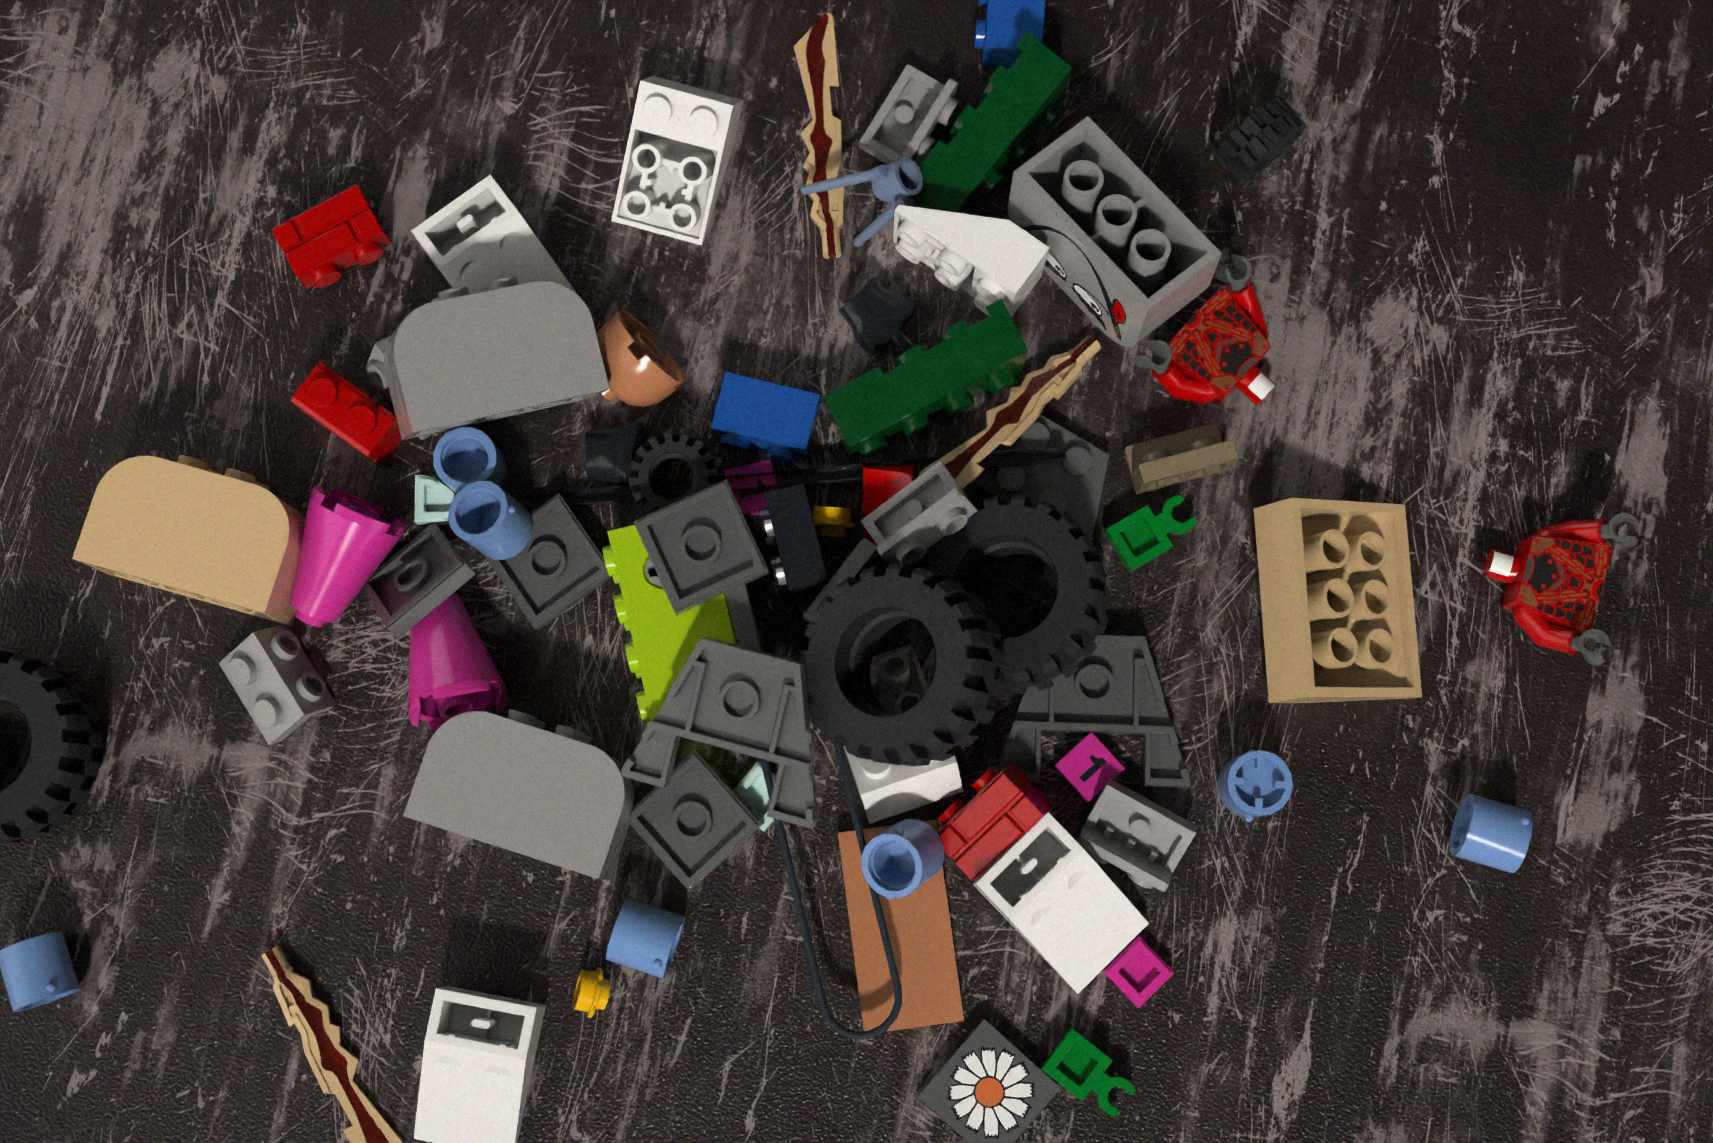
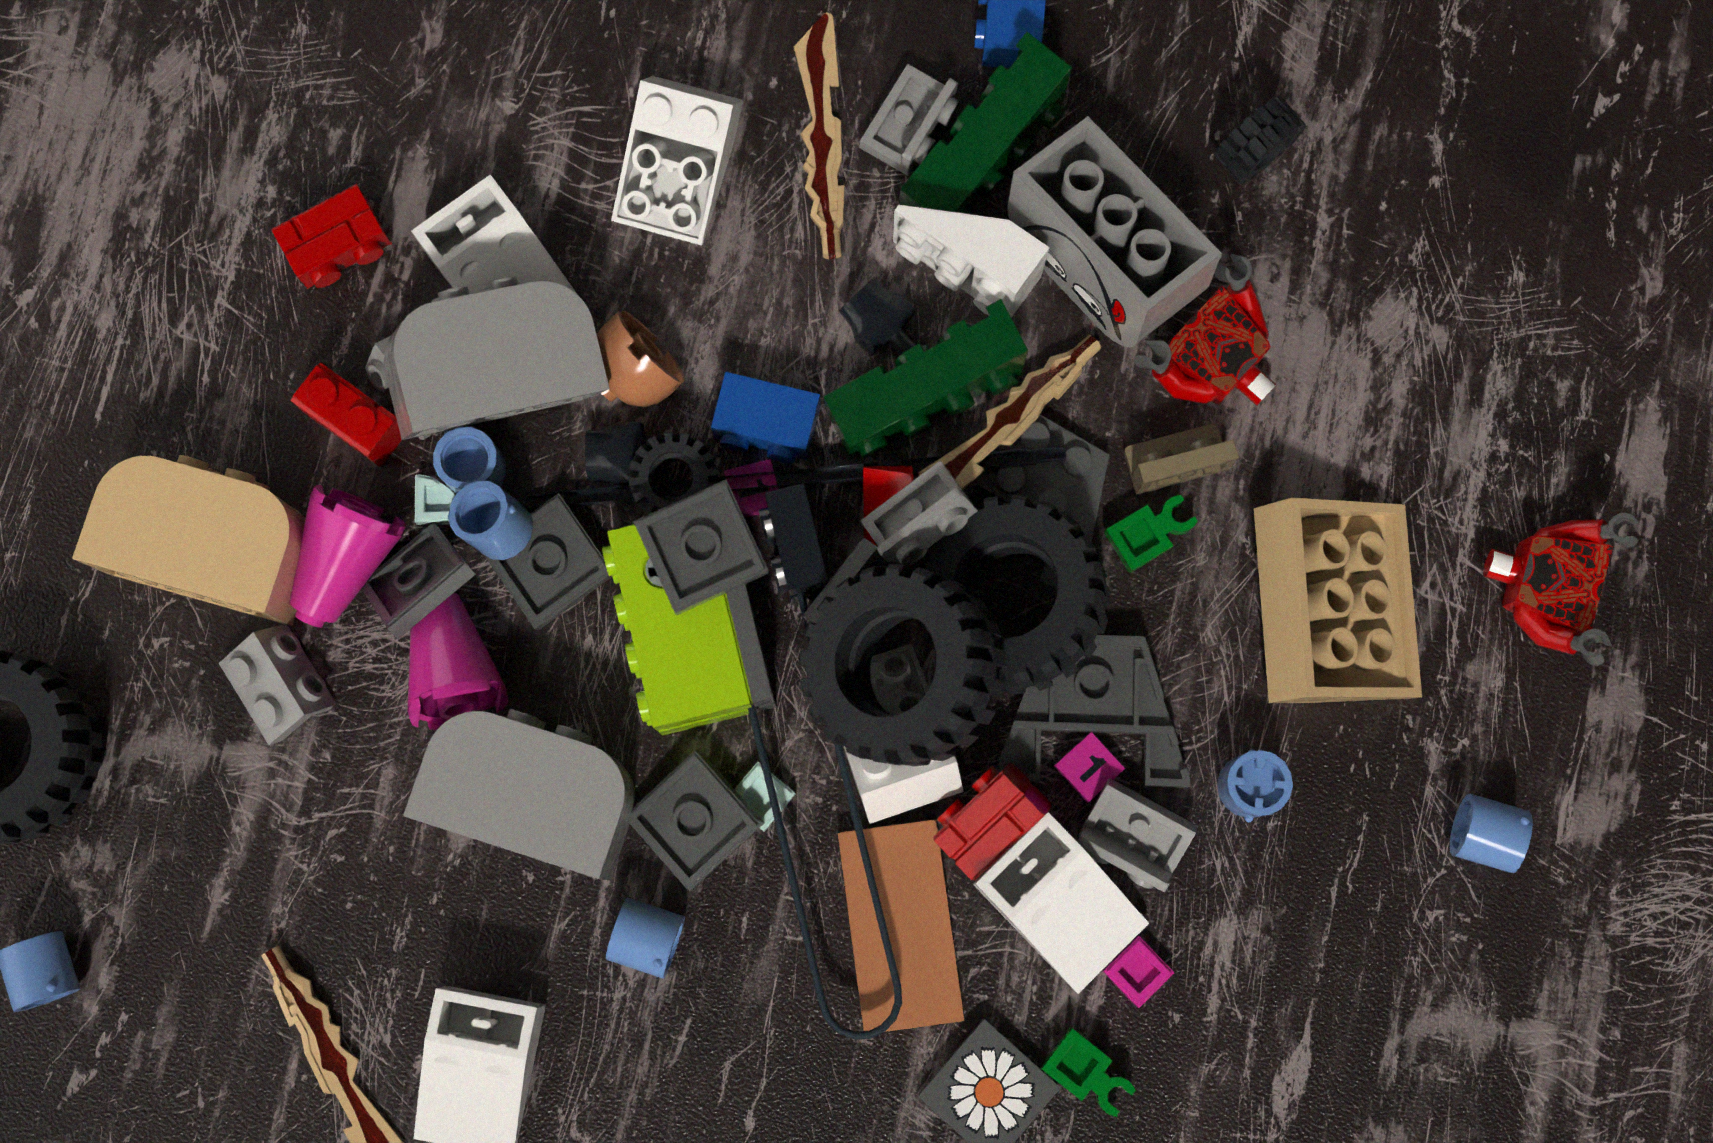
yellow plate [572,967,611,1018] -> none
dark grey wing [620,637,818,829] -> none
sand blue plant [800,157,923,247] -> none
yellow plate [813,506,856,537] -> none
medium blue piece [861,819,944,900] -> none

